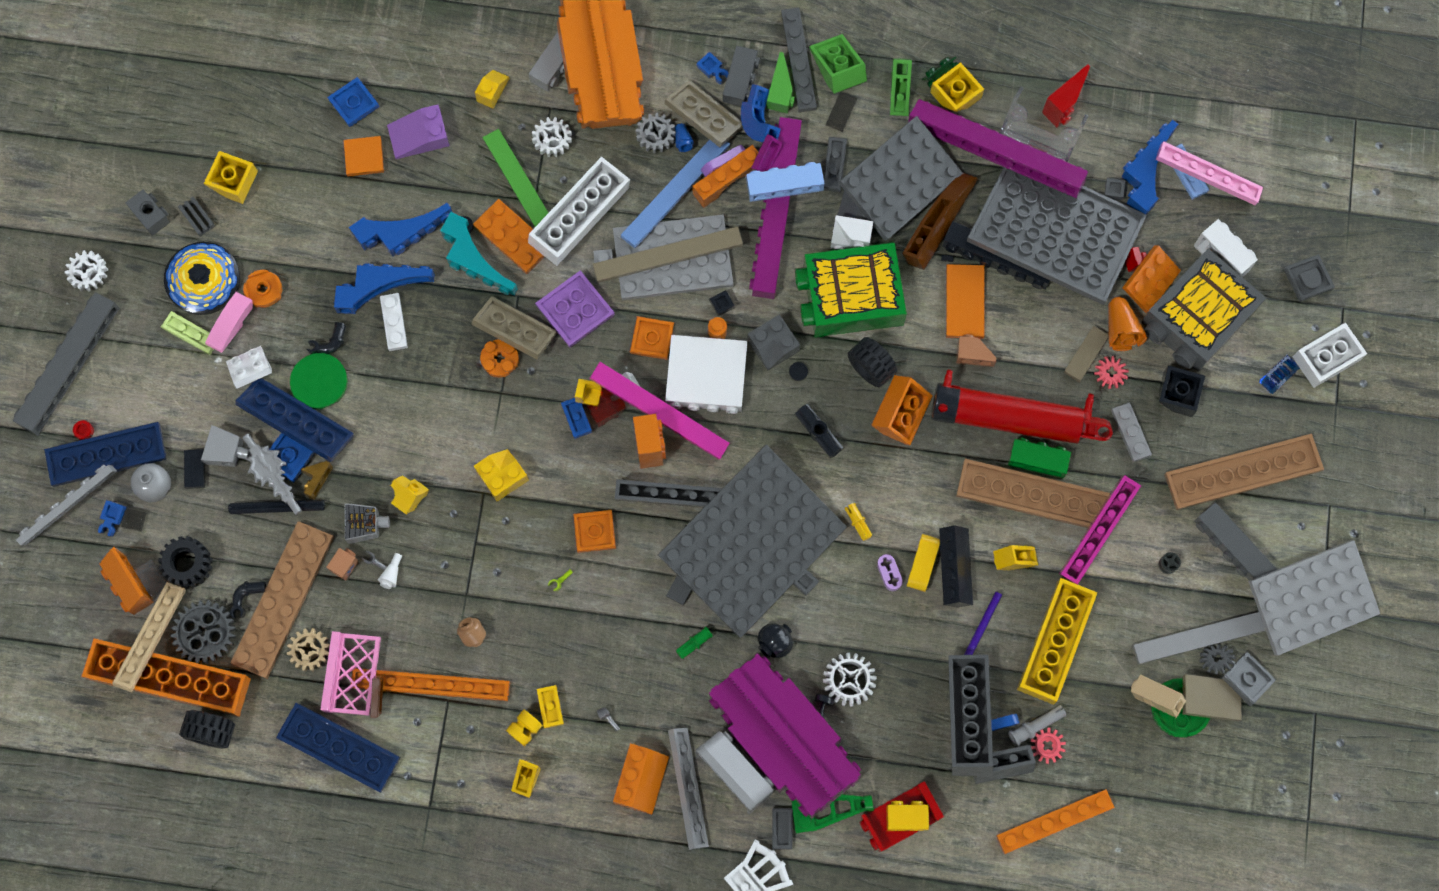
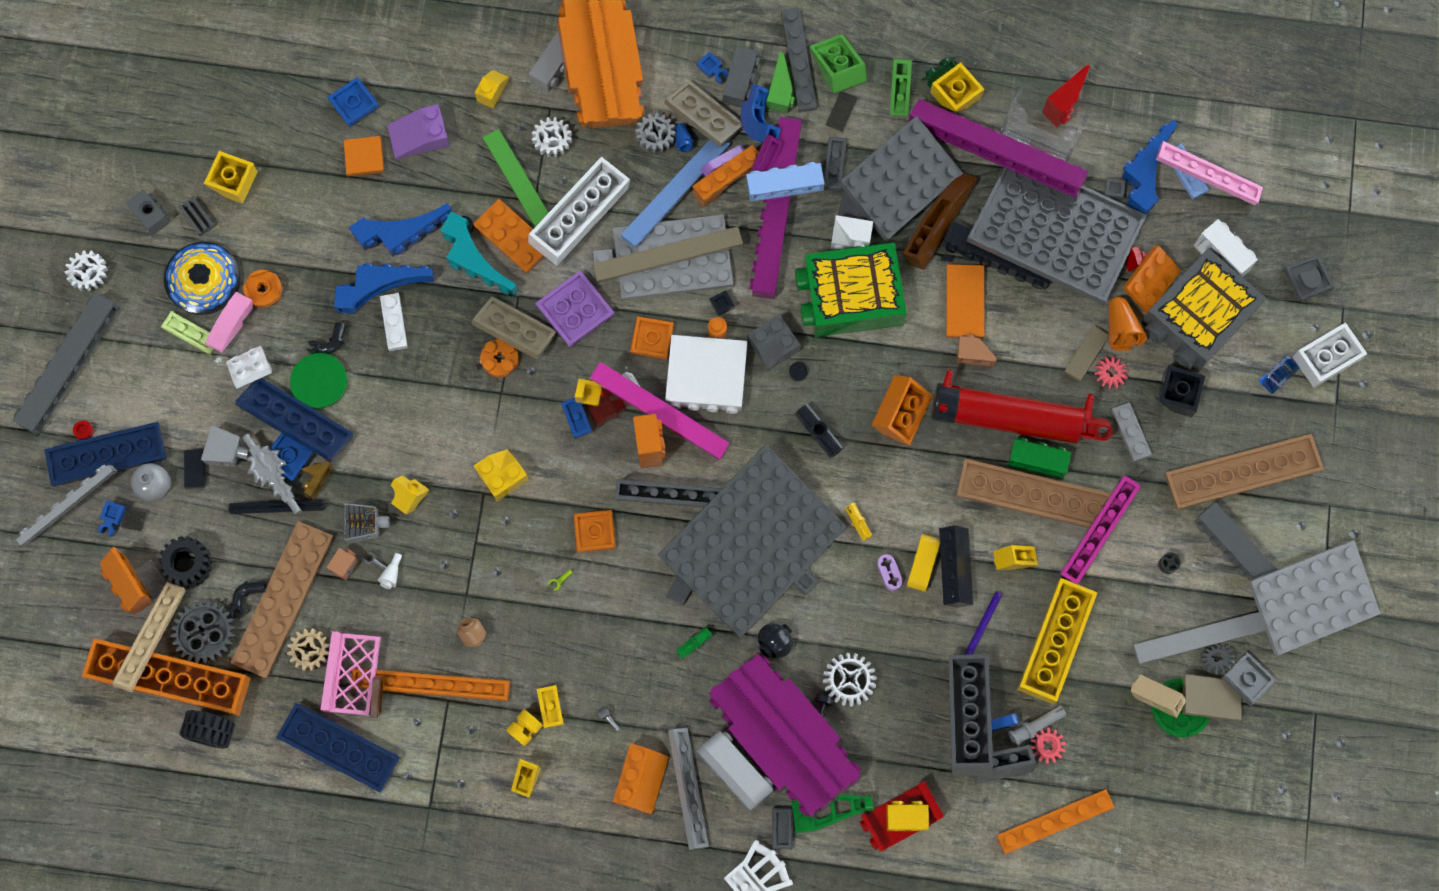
black tyre [847,337,897,388] -> none

